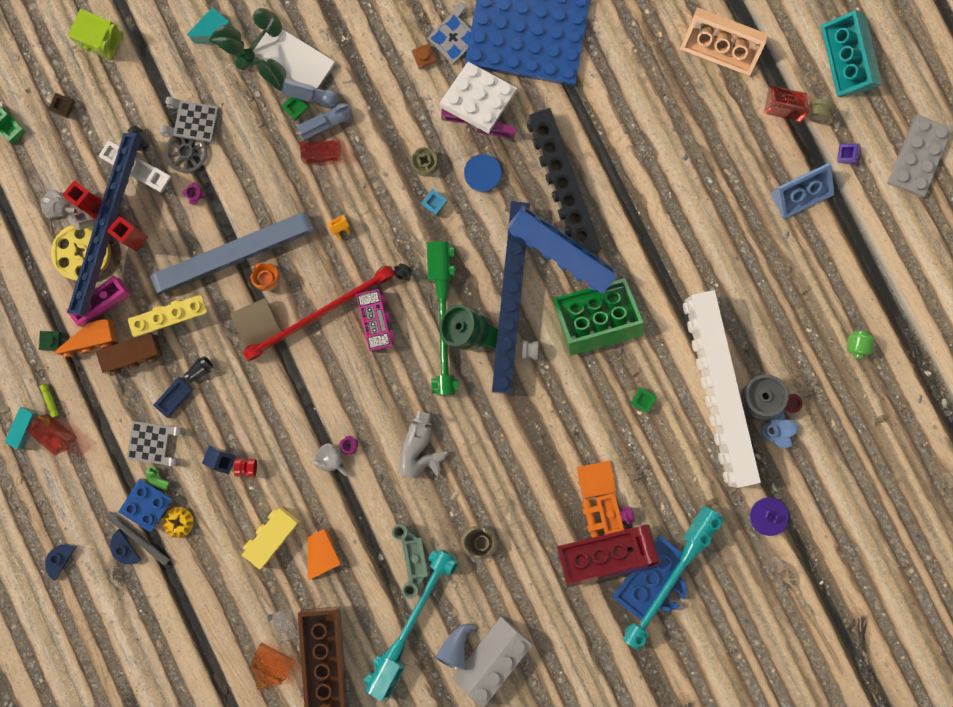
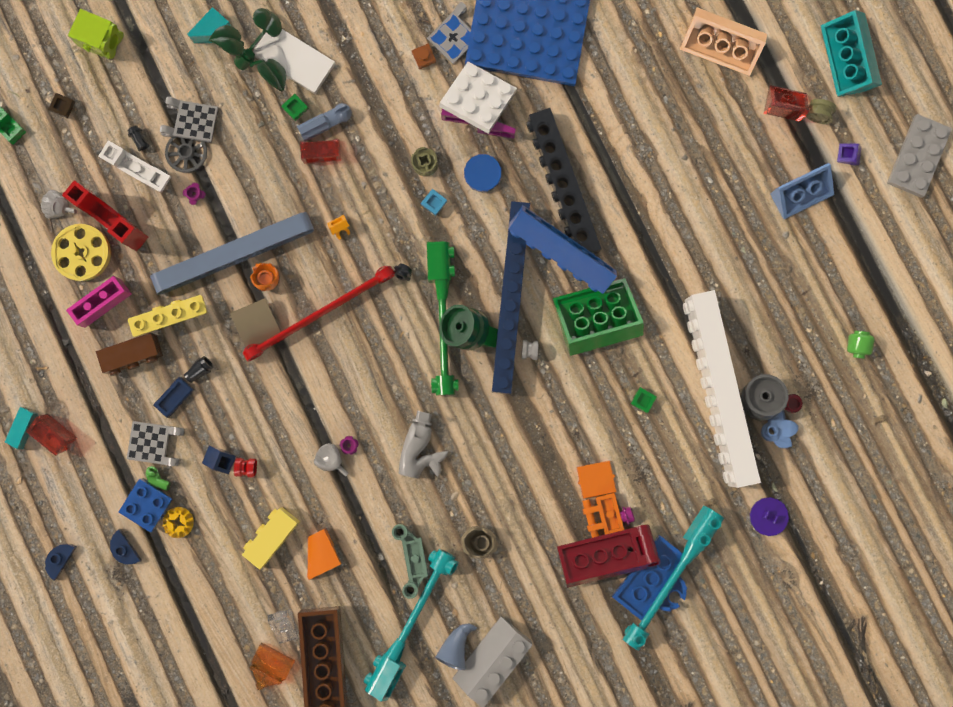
dark green plate [39,331,62,351] -> none
lime wheel [39,384,60,418] -> none
orange slope [55,319,118,358] -> none
dark blue plate [67,133,142,317] -> none
light grey tile [68,211,96,230] -> none
dark grey bar [105,512,170,566] -> none
sand blue piece [281,78,339,108] -> none
brick [356,289,395,352] -> none

